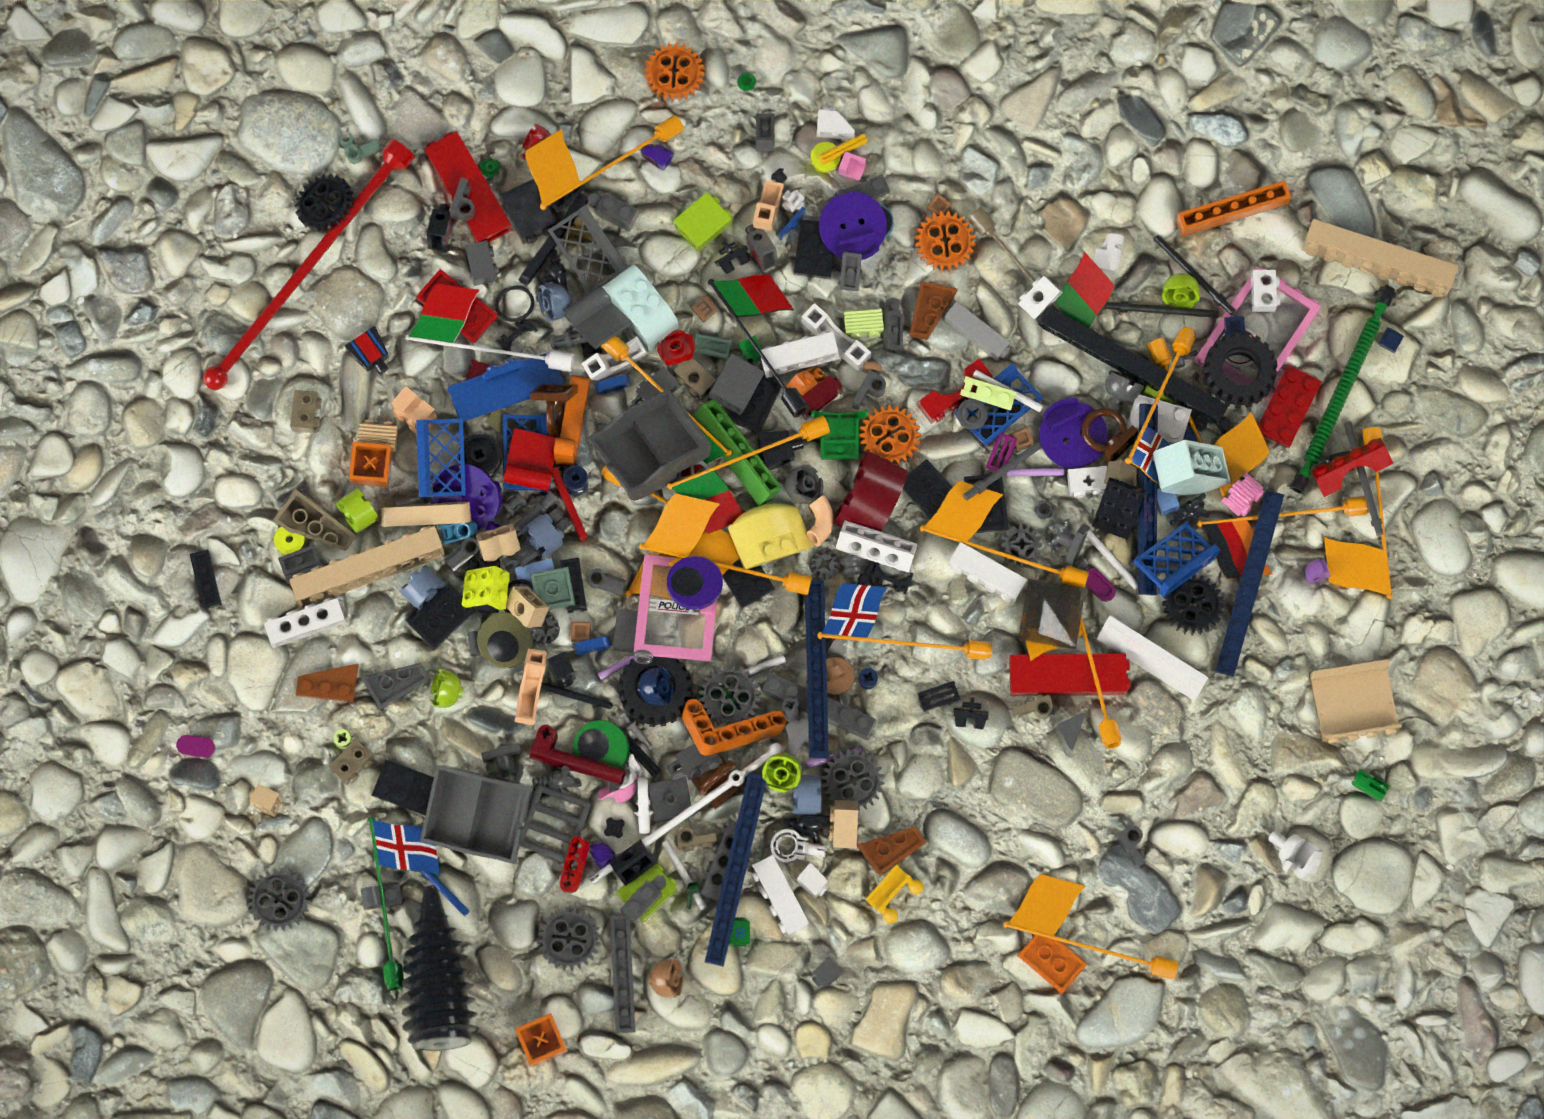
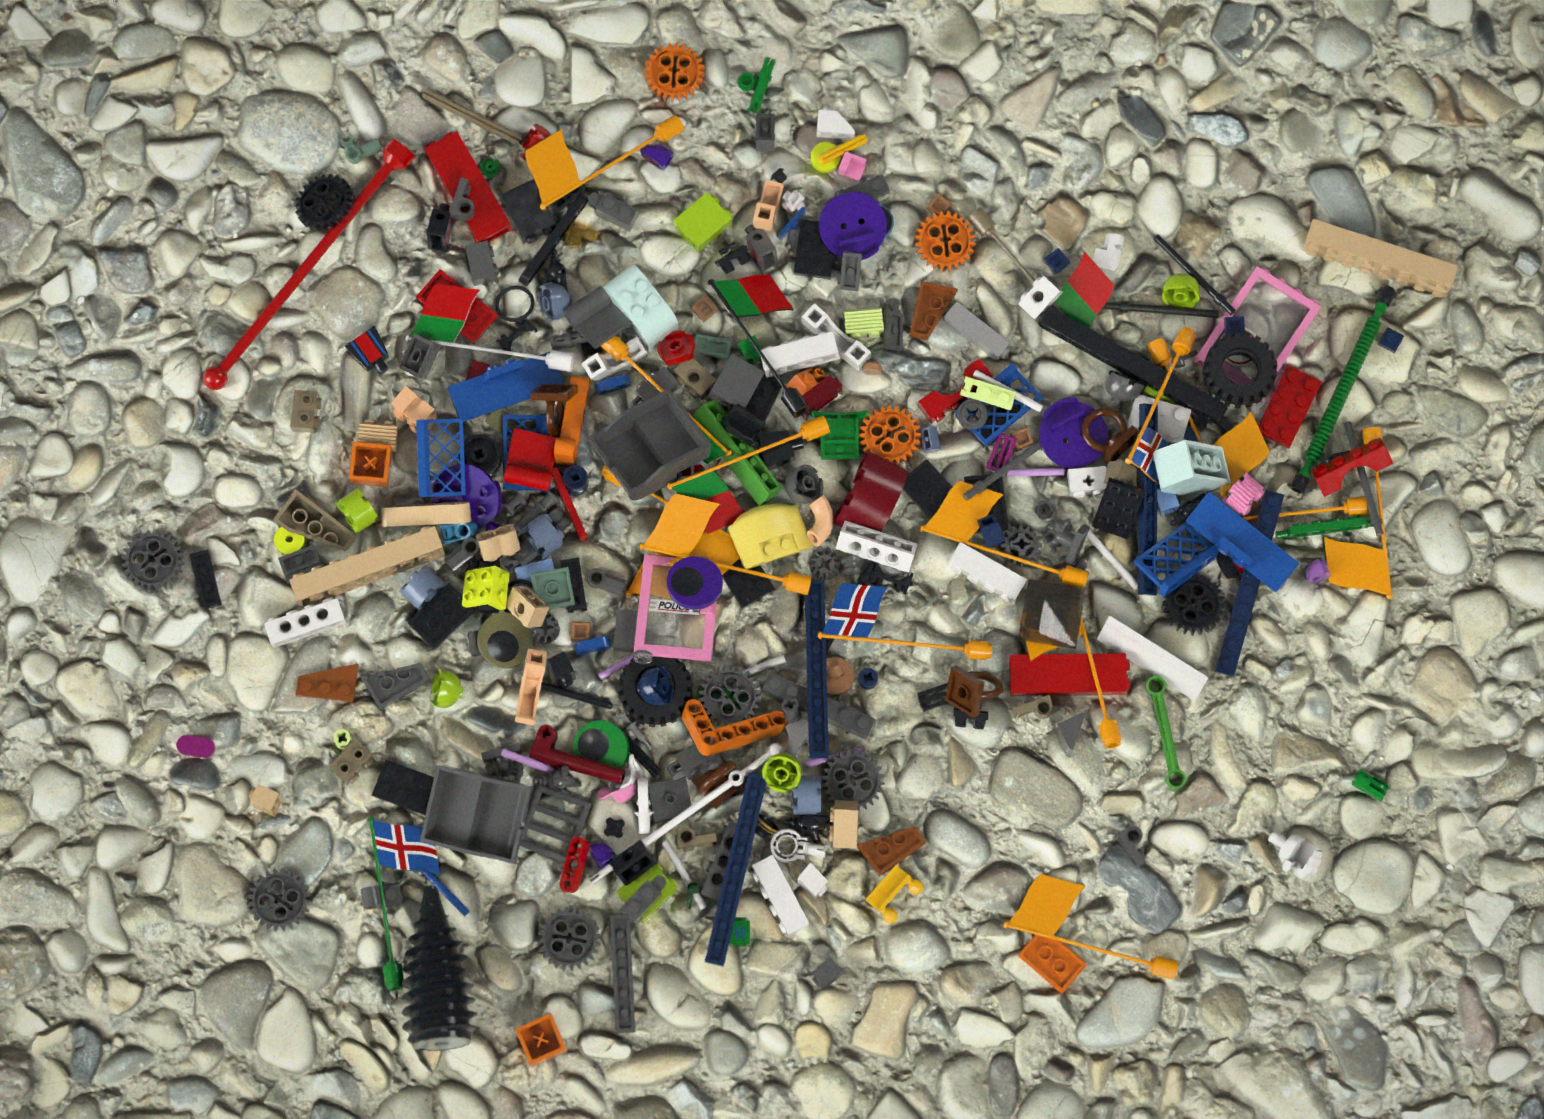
dark grey fence [548,205,627,293] -> none
medium nougat cylinder [648,959,683,998] -> none
dark grey plate [852,370,886,411] -> none
magenta tile [1085,568,1116,602] -> none
orange brick [1176,180,1291,237] -> none
white brick [1251,270,1280,312] -> none
tan panel [1310,659,1402,744] -> none
none -> dark grey gear [121,529,185,592]
none -> dark grey slope [399,333,441,380]
none -> dark tan axle [422,88,523,146]
none -> lavender bar [501,749,555,773]
none -> black panel [723,404,766,447]
none -> green pin [748,57,776,113]
none -> black piece [755,813,779,838]
none -> sand blue piece [920,426,941,453]
none -> reddish brown tile [945,666,1003,718]
none -> dark blue brick [977,513,1005,548]
none -> dark blue plate [1044,248,1070,275]
none -> bright green piece [1145,676,1186,790]
none -> blue bracket [1186,492,1299,592]
none -> green plate [1275,515,1373,539]

